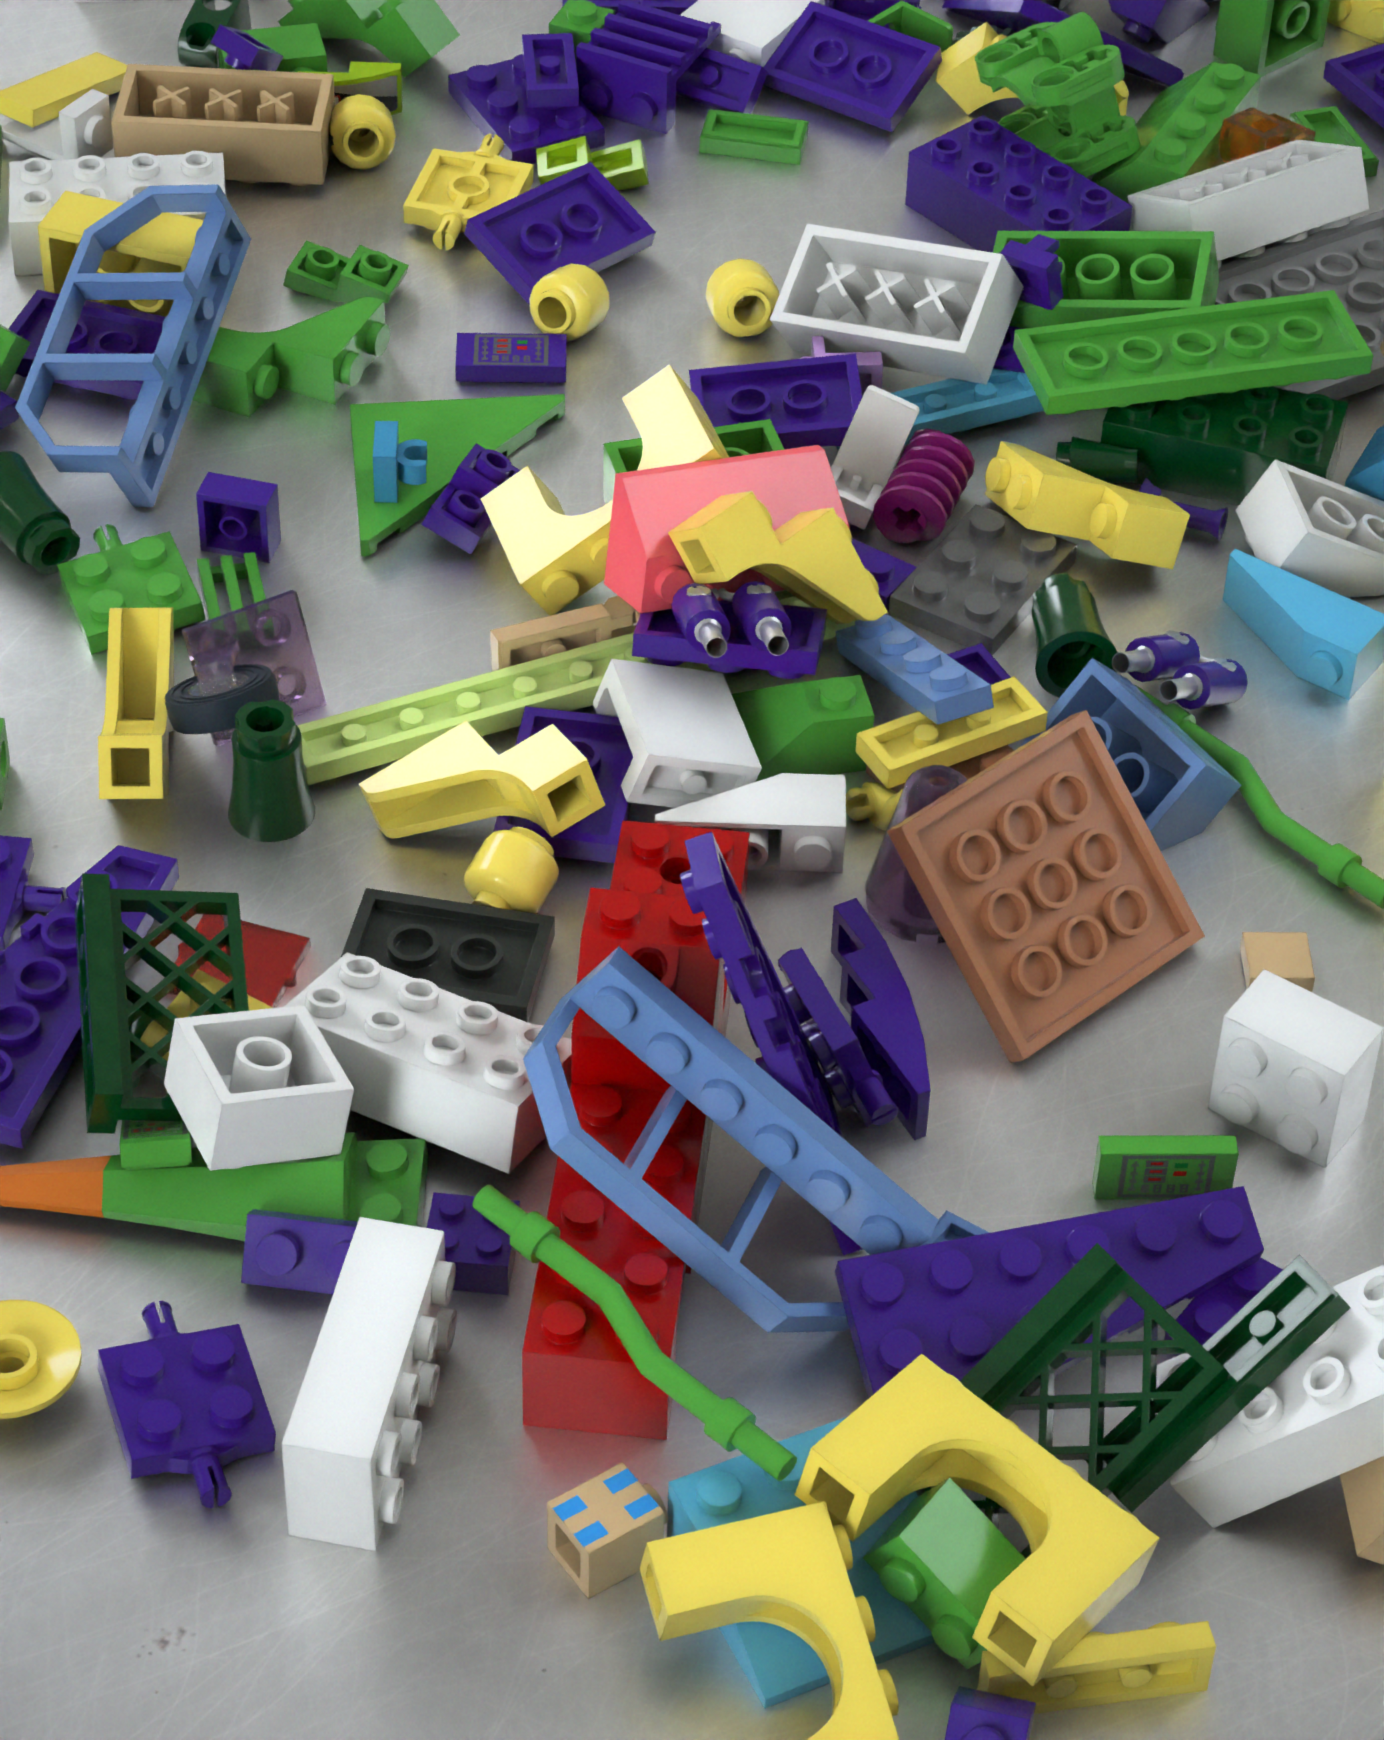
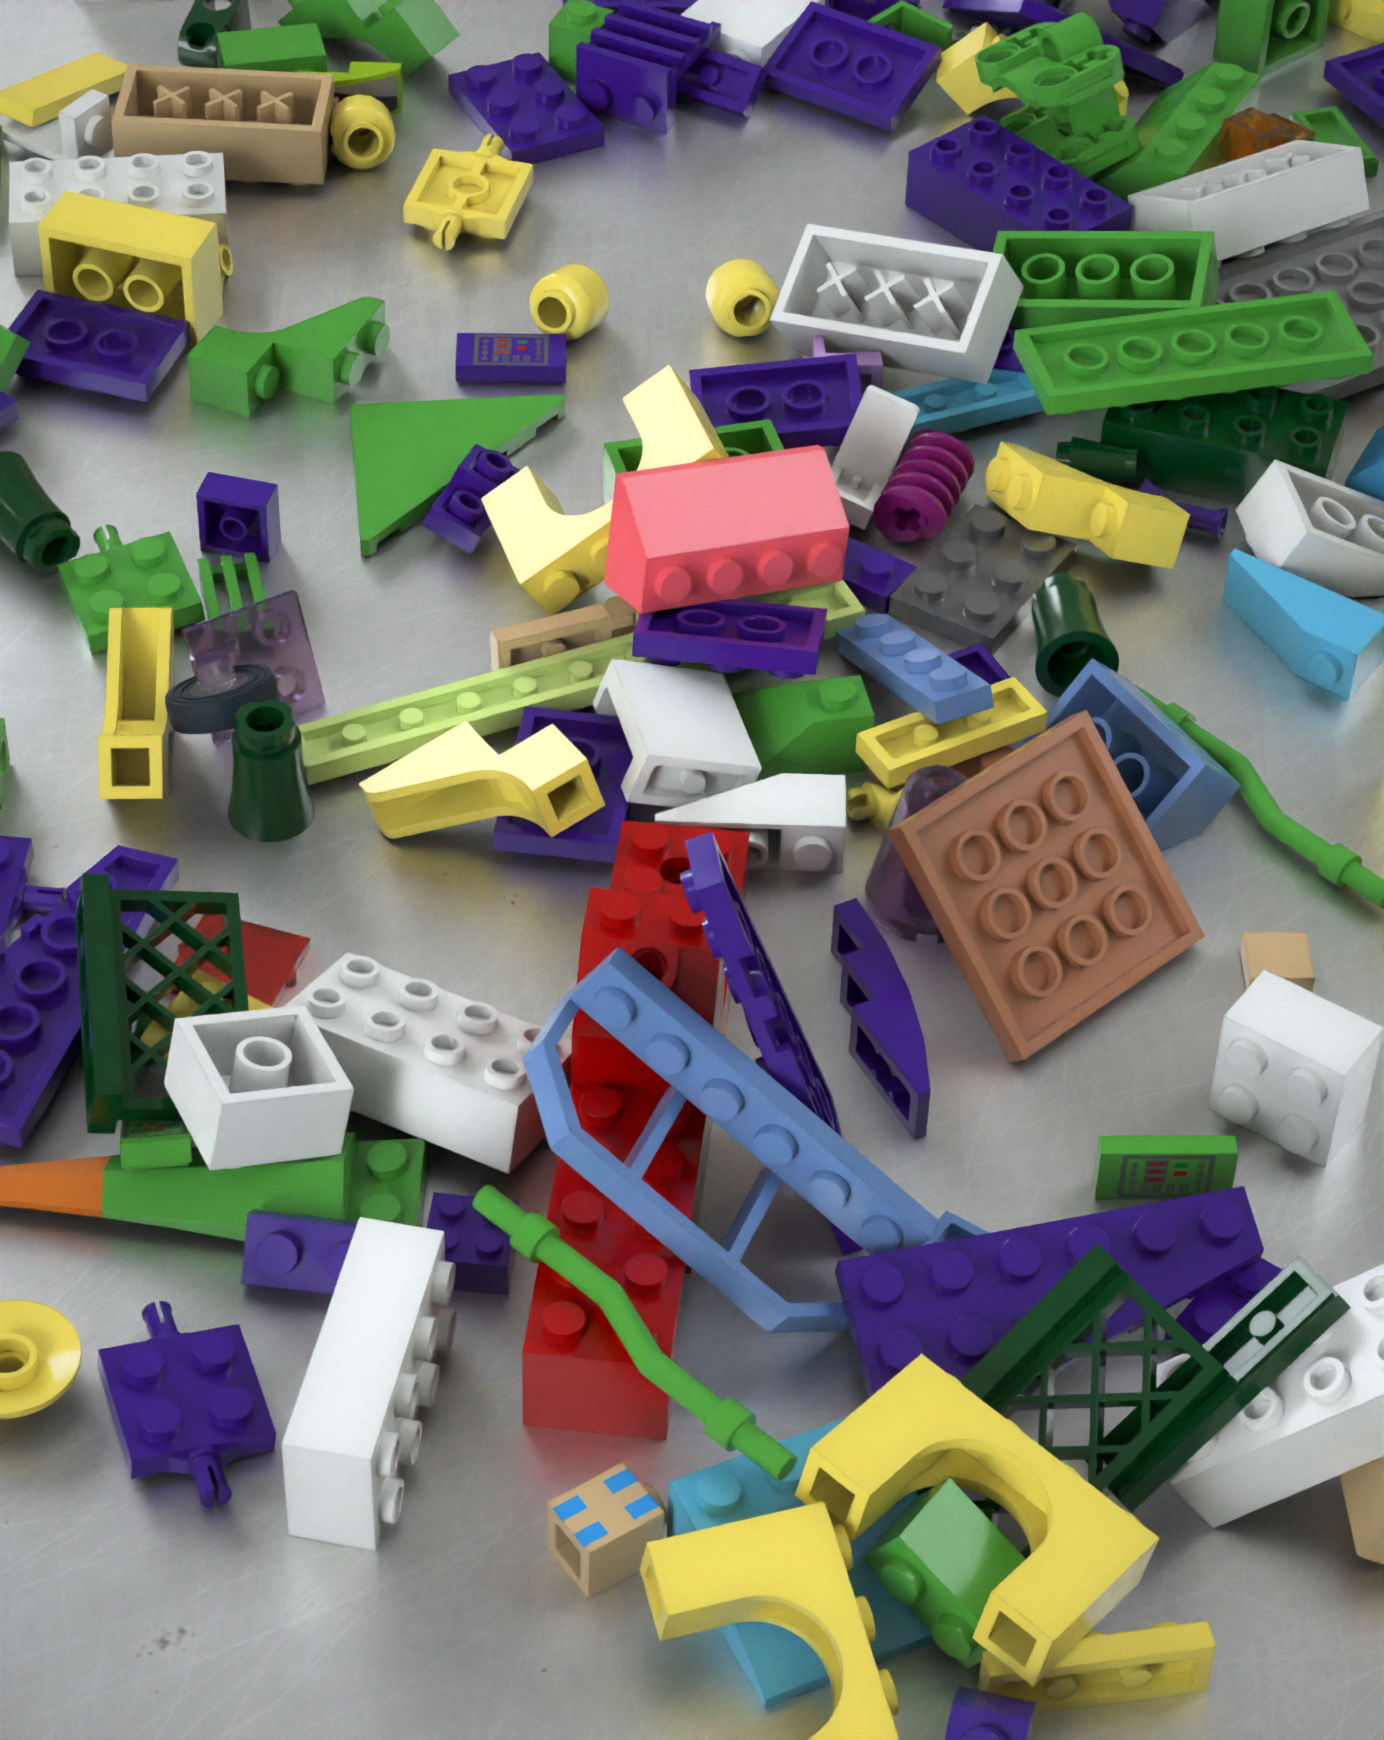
medium blue plate [15,184,251,507] -> none
dark purple plate [211,24,283,71] -> none
bright green slope [283,240,409,303] -> none
pearl dark grey plate [341,888,555,1022] -> none
dark azure tile [373,421,428,503] -> none
dark purple plate [464,162,656,306] -> none
light yellow head [464,827,559,914] -> none
dark purple plate [522,33,579,110] -> none
lime slope [536,136,649,190] -> none
light yellow arch [668,491,888,624] -> none
dark purple piece [671,581,792,658] -> none
bright green tile [699,109,809,165] -> none
dark purple plate [778,947,898,1127] -> none
dark purple tile [999,234,1063,310] -> none
dark purple piece [1112,630,1248,710] -> none

